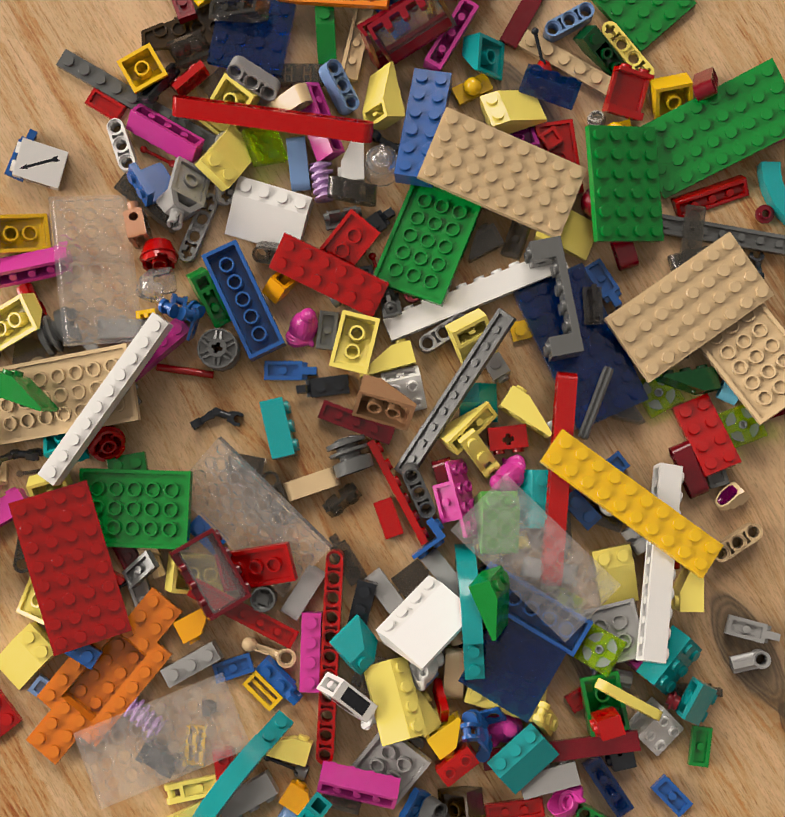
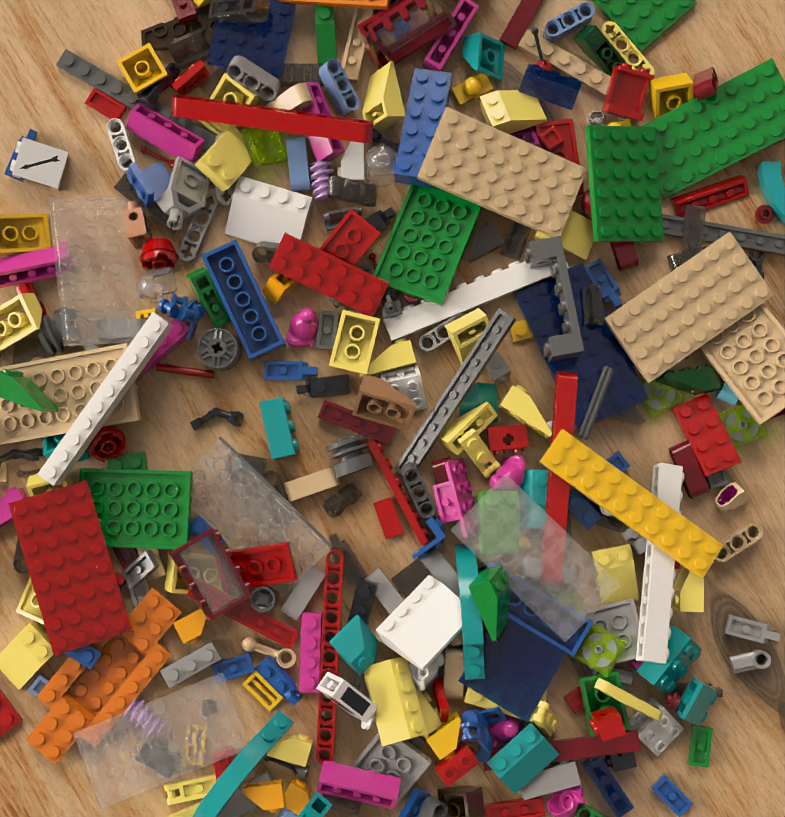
none -> light orange slope [242,779,286,812]

